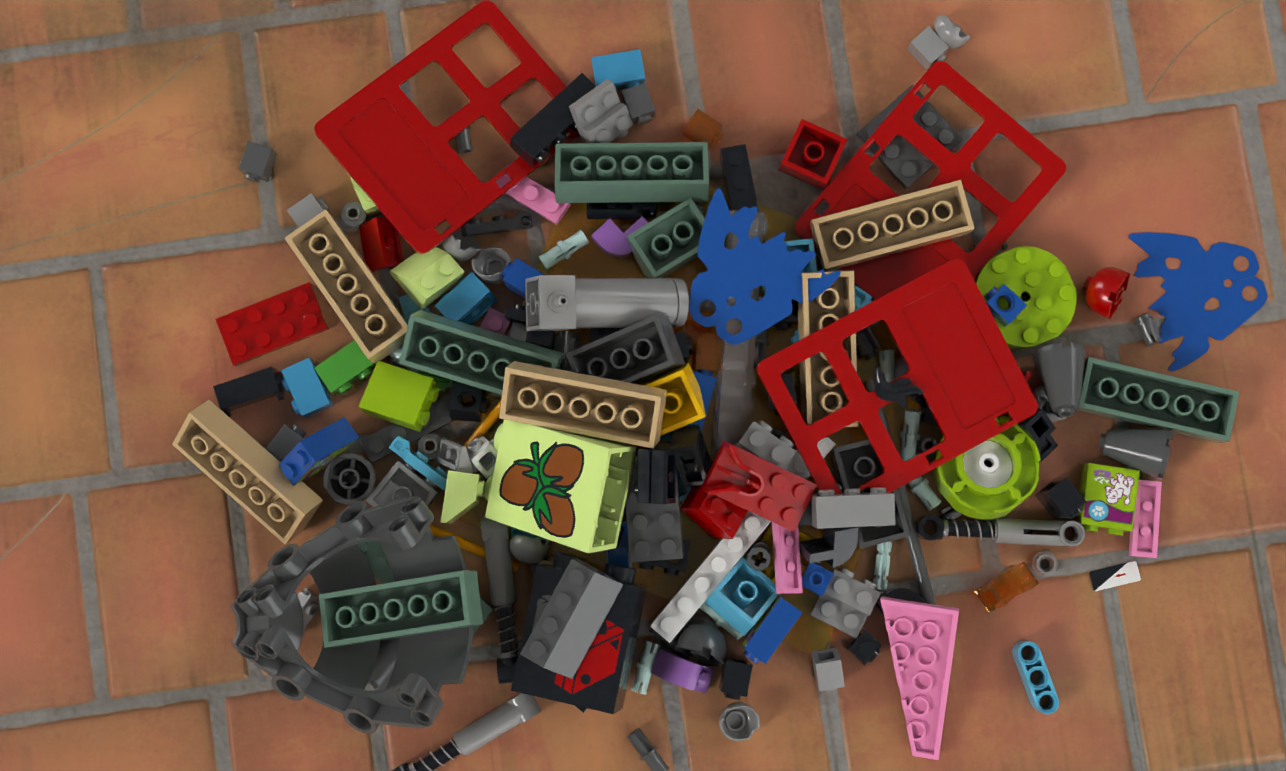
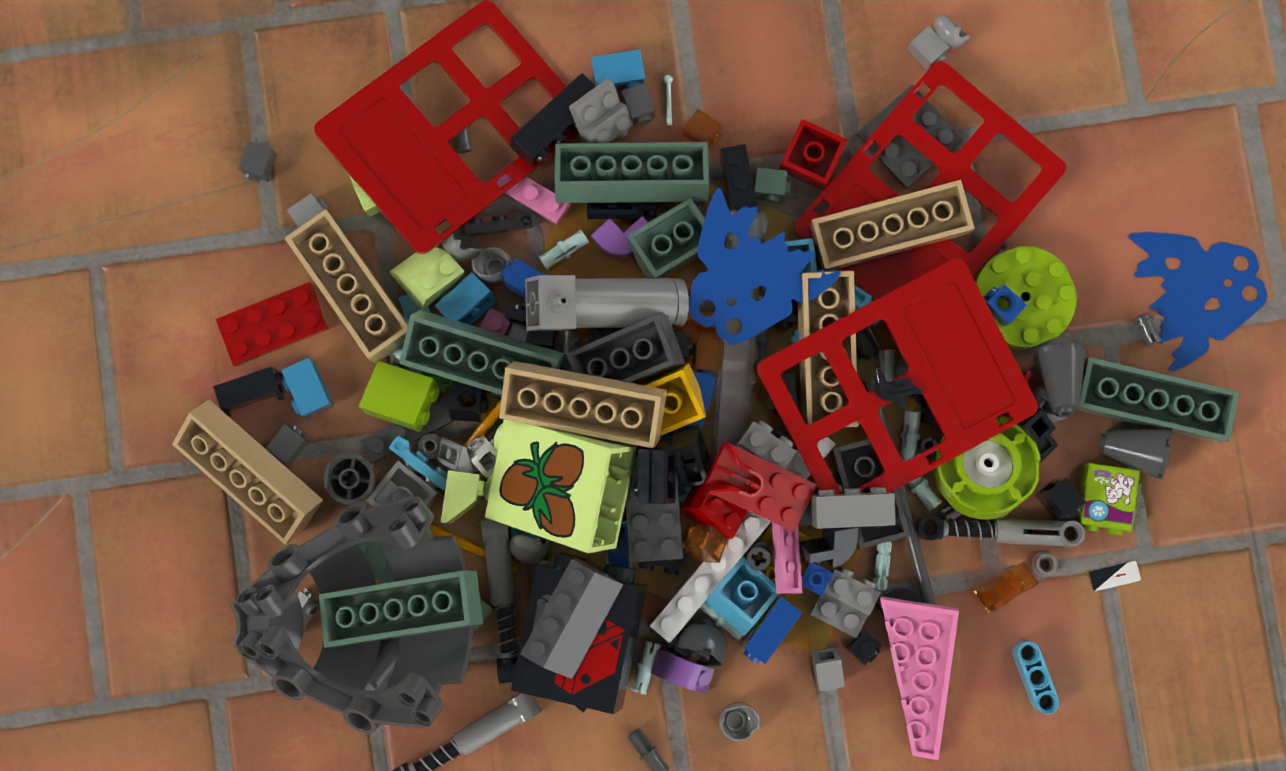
blue brick [279,417,359,486] -> none
bright green brick [314,340,376,395] -> none
light grey plate [341,202,367,227] -> none
red panel [359,217,404,273] -> none
black brick [719,657,753,700] -> none
red cylinder [1083,267,1131,319] -> none
bright pink plate [1129,480,1162,558] -> none
none -> light aqua hinge [663,75,673,126]
none -> clear orange brick [683,524,727,563]
none -> sand green brick [754,167,791,203]

